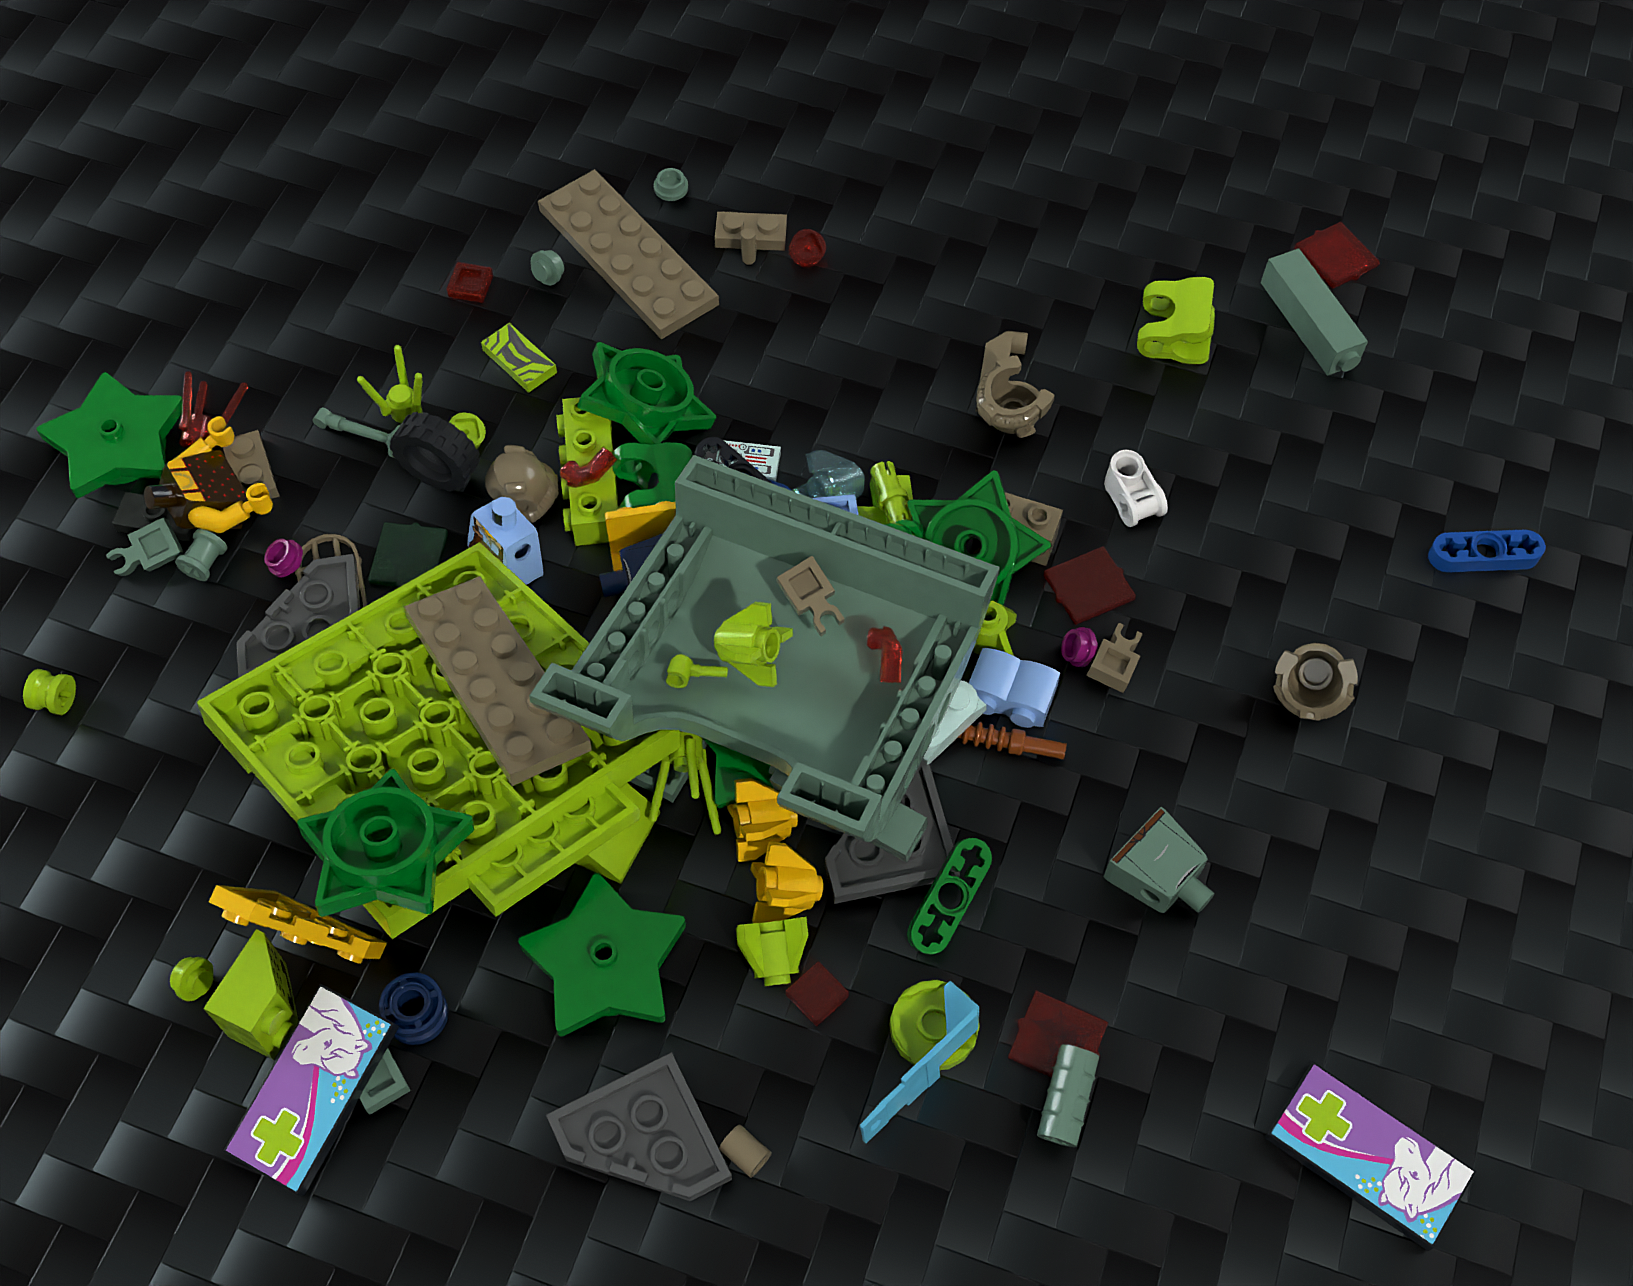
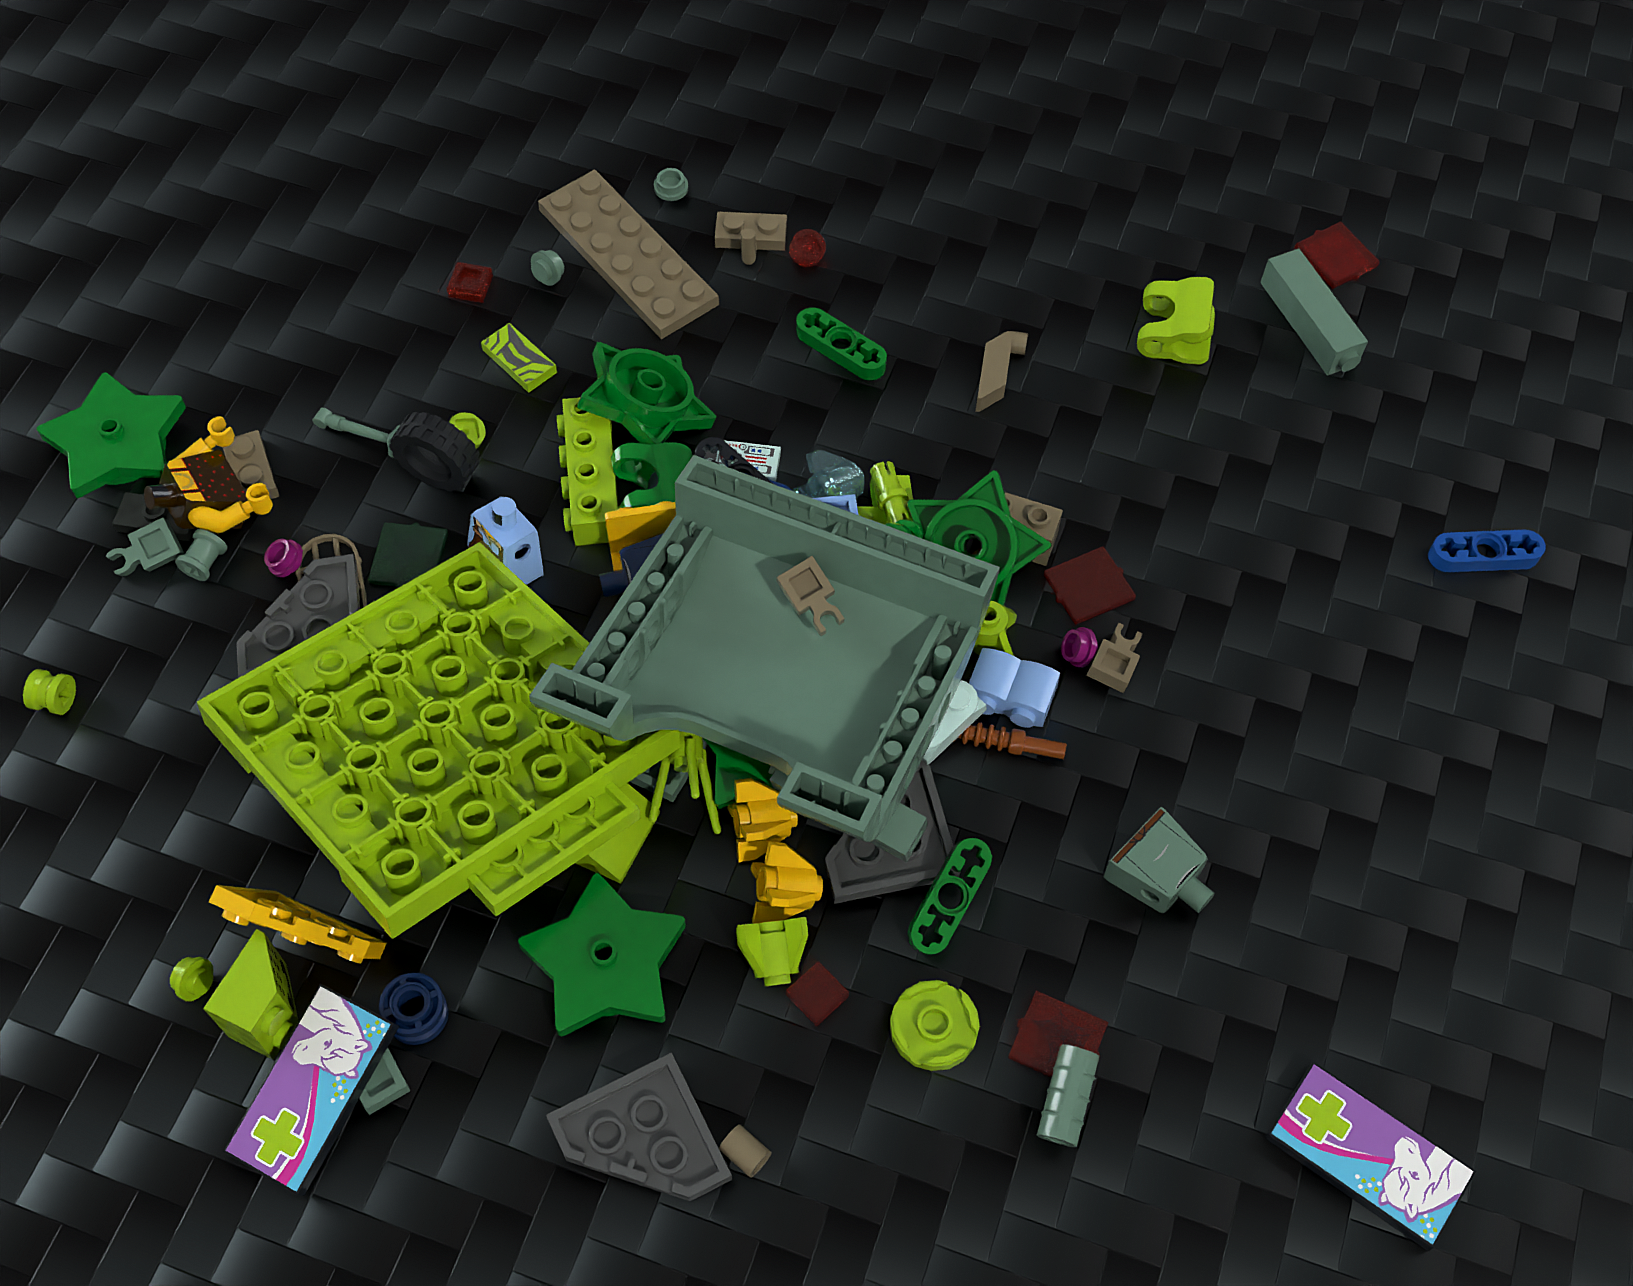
clear red plant [179,371,248,449] -> none
green plate [297,769,474,917] -> none
lime plant [357,345,423,423] -> none
dark tan plate [404,576,592,786] -> none
dark tan helmet [485,445,559,523] -> none
clear red arm [559,446,618,488] -> none
lime hand [666,654,728,688] -> none
lime brick [714,602,793,687] -> none
medium azure piece [860,981,979,1143] -> none
clear red arm [867,626,903,683] -> none
dark tan helmet [976,355,1055,438] -> none
white piece [1104,450,1168,527] -> none
dark tan helmet [1273,643,1358,721] -> none
none -> green beam [796,307,887,380]

